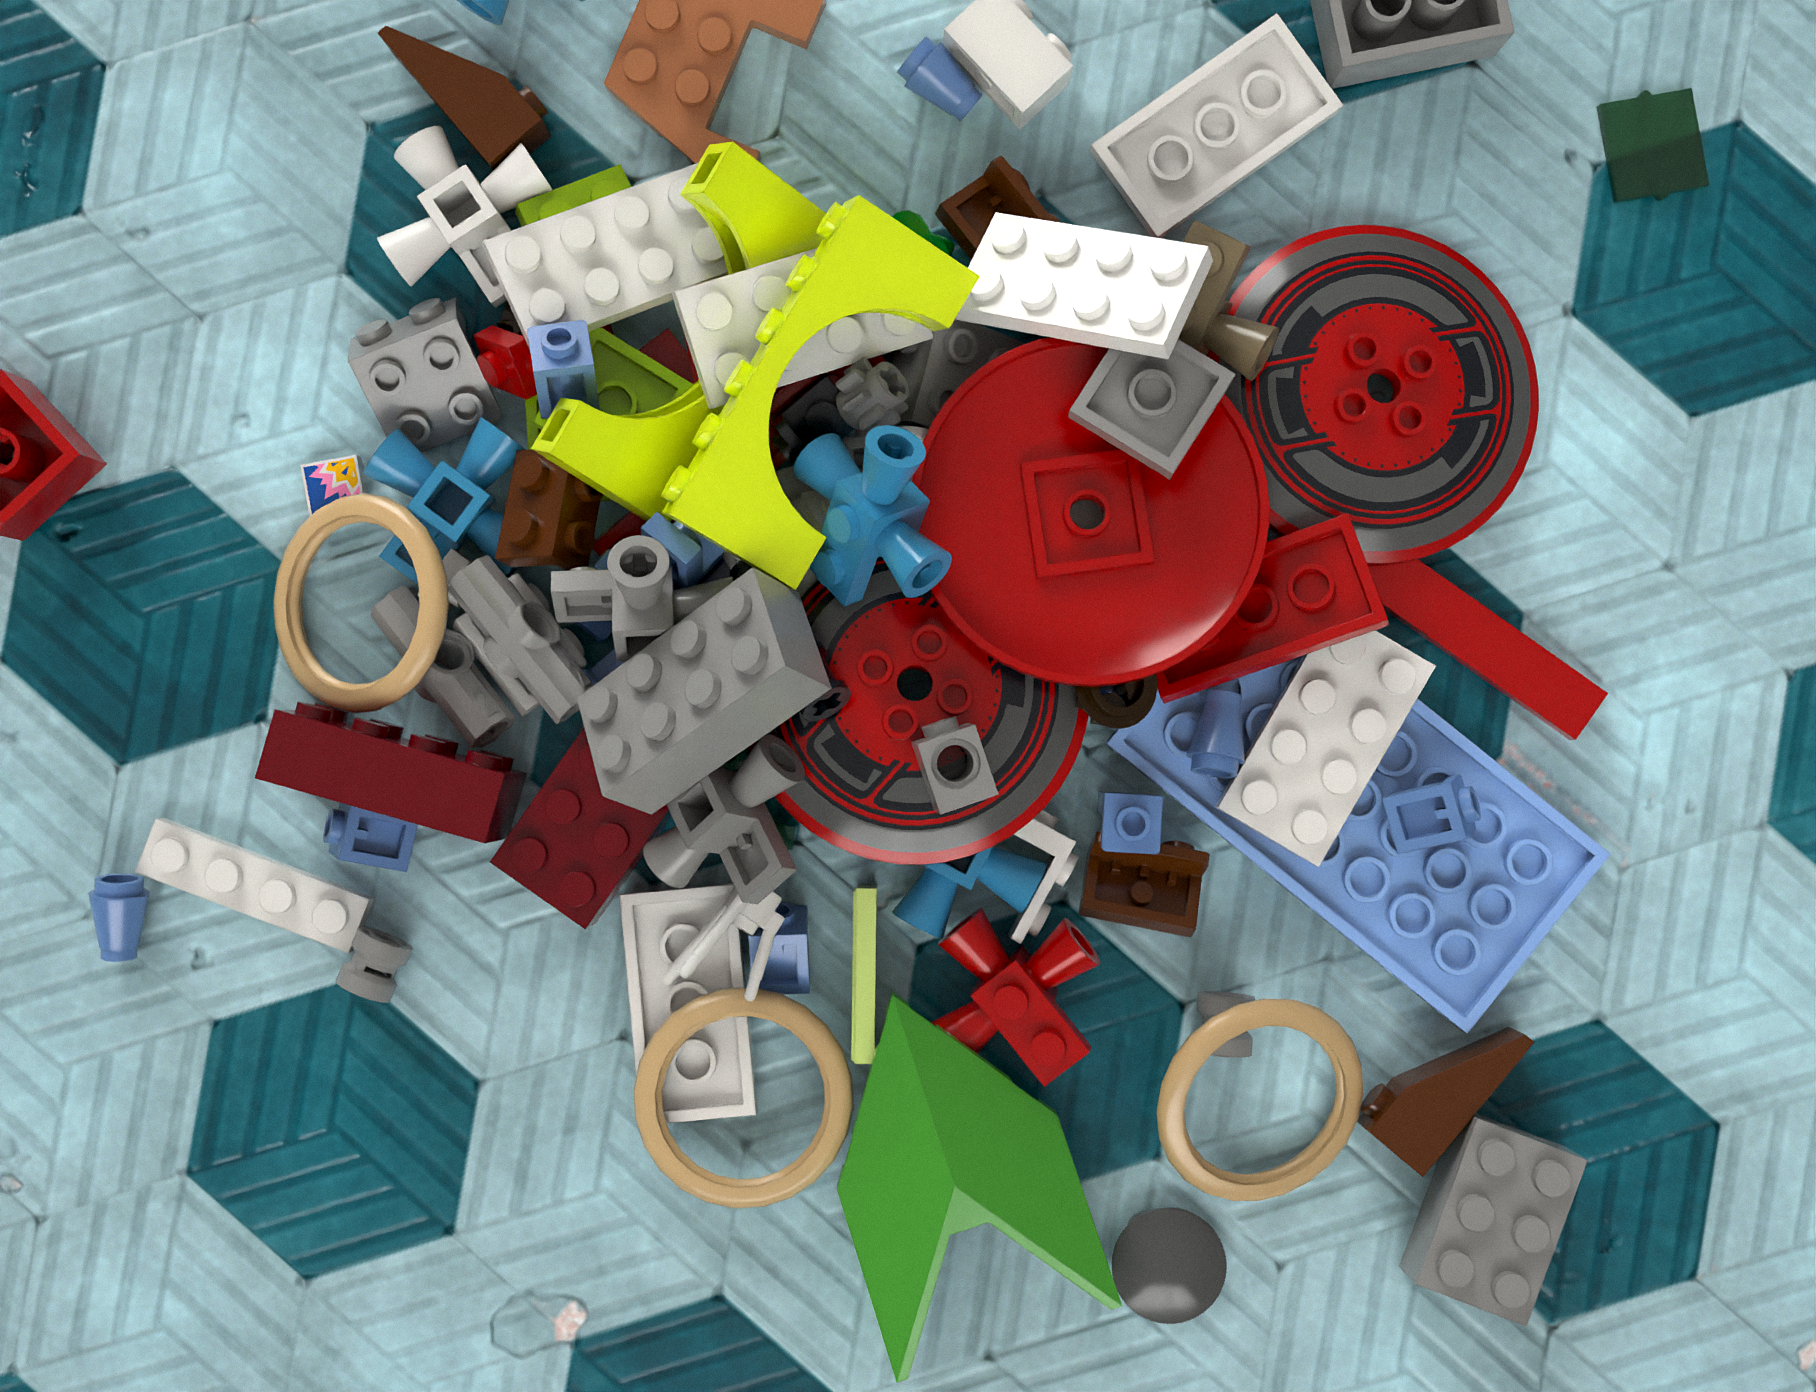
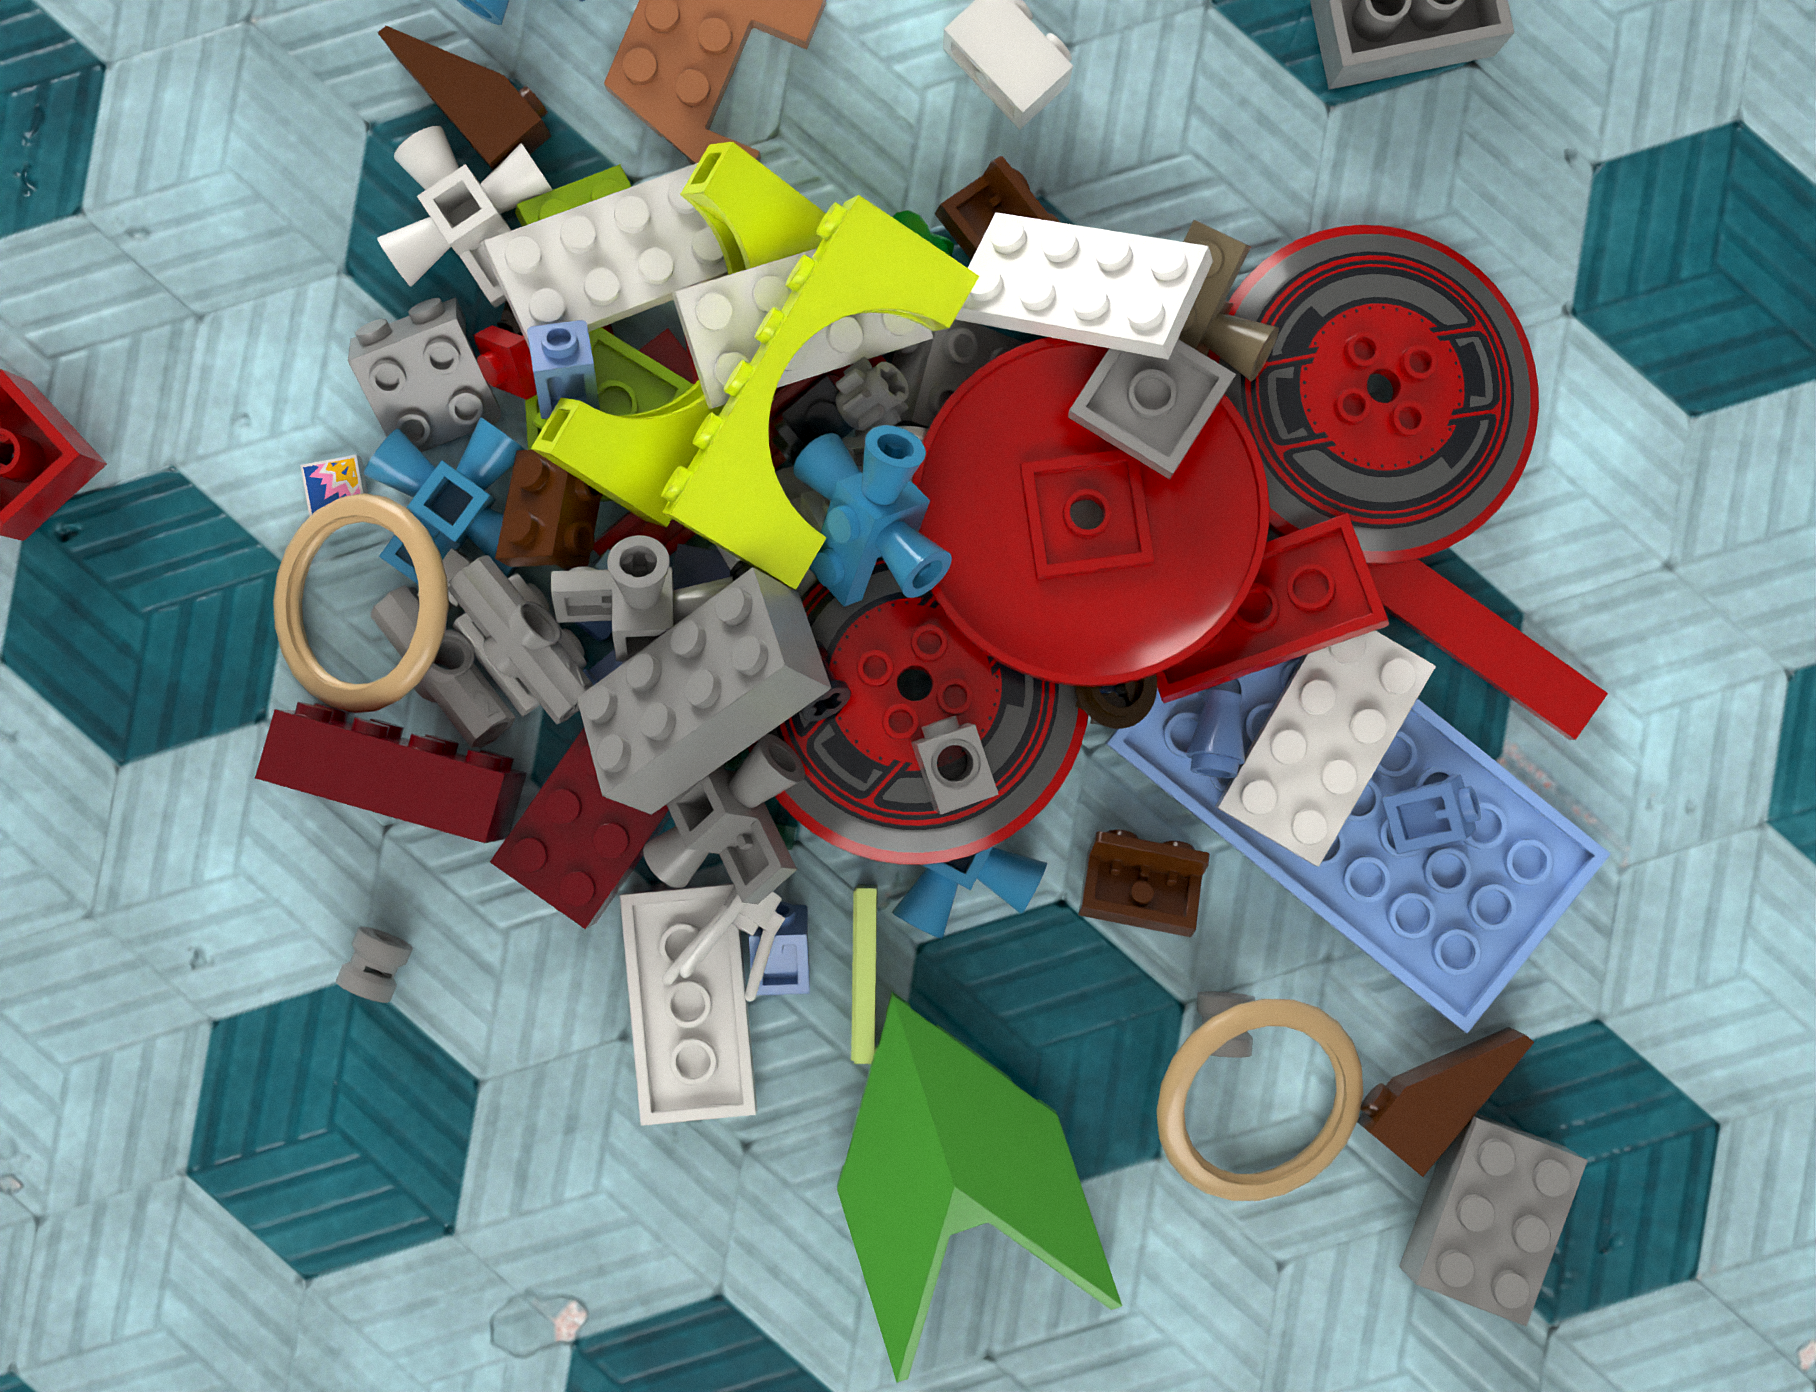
medium blue cone [88,874,150,962] -> none
white plate [135,818,375,953] -> none
medium blue bracket [323,803,418,872] -> none
tan wedge [633,988,854,1209] -> none
medium blue bracket [641,512,724,588] -> none
medium blue cone [897,36,982,122] -> none
red brick [930,907,1101,1087] -> none
white bracket [1008,810,1079,944] -> none
white plate [1090,13,1344,238] -> none
medium blue bracket [1097,791,1163,854] -> none
dark grey dish [1111,1208,1227,1324] -> none
clear green piece [1596,88,1709,203] -> none

